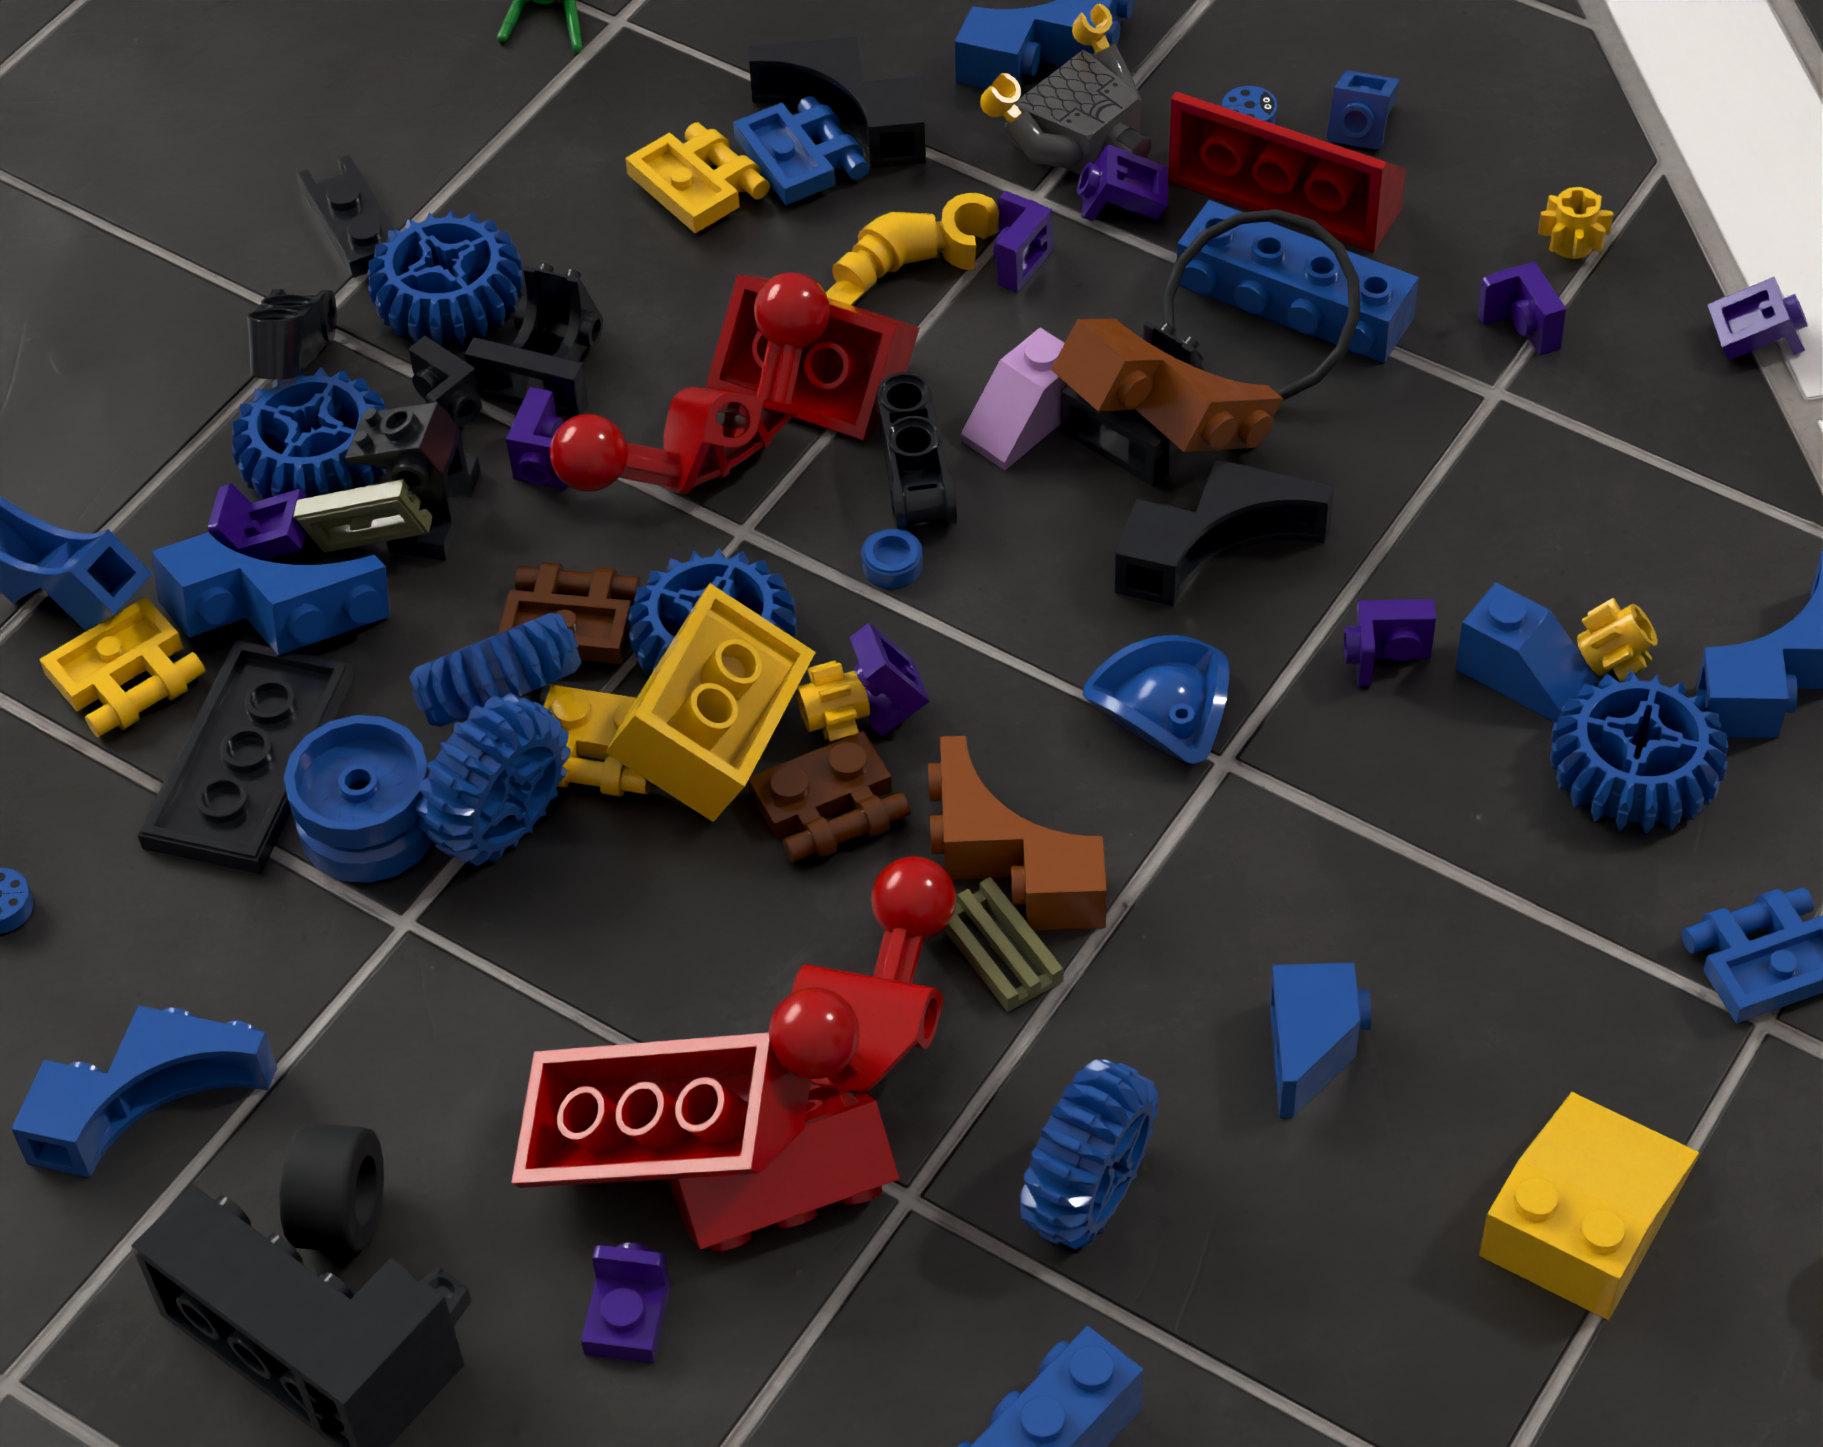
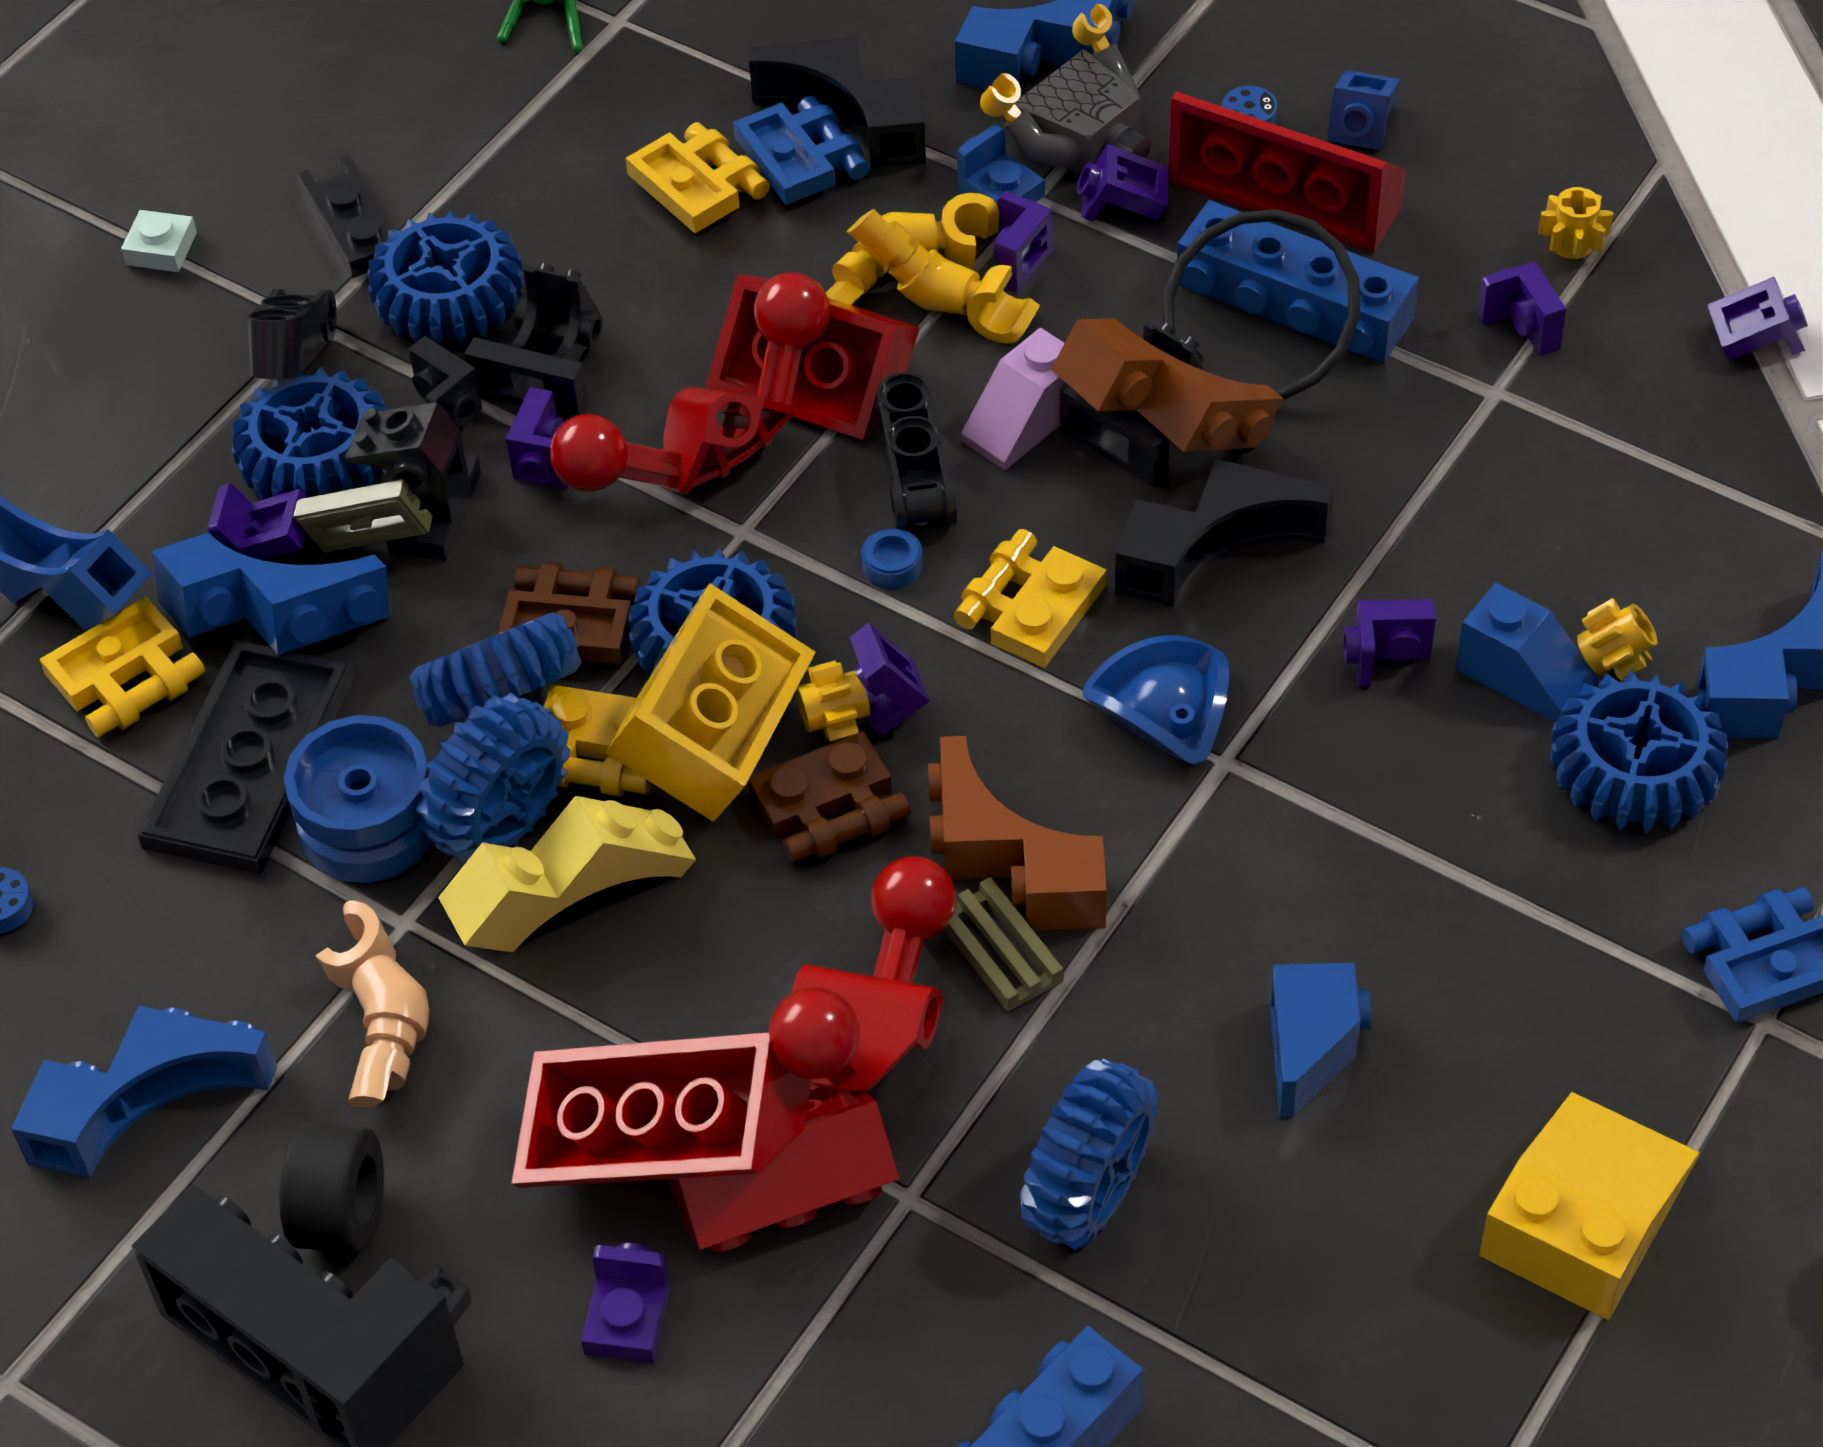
none -> light aqua plate [121,210,197,272]
none -> light nougat piece [315,900,430,1108]
none -> light yellow arch [438,796,696,952]
none -> yellow piece [846,209,1040,344]
none -> yellow plate [953,529,1107,668]
none -> blue bracket [957,124,1045,206]

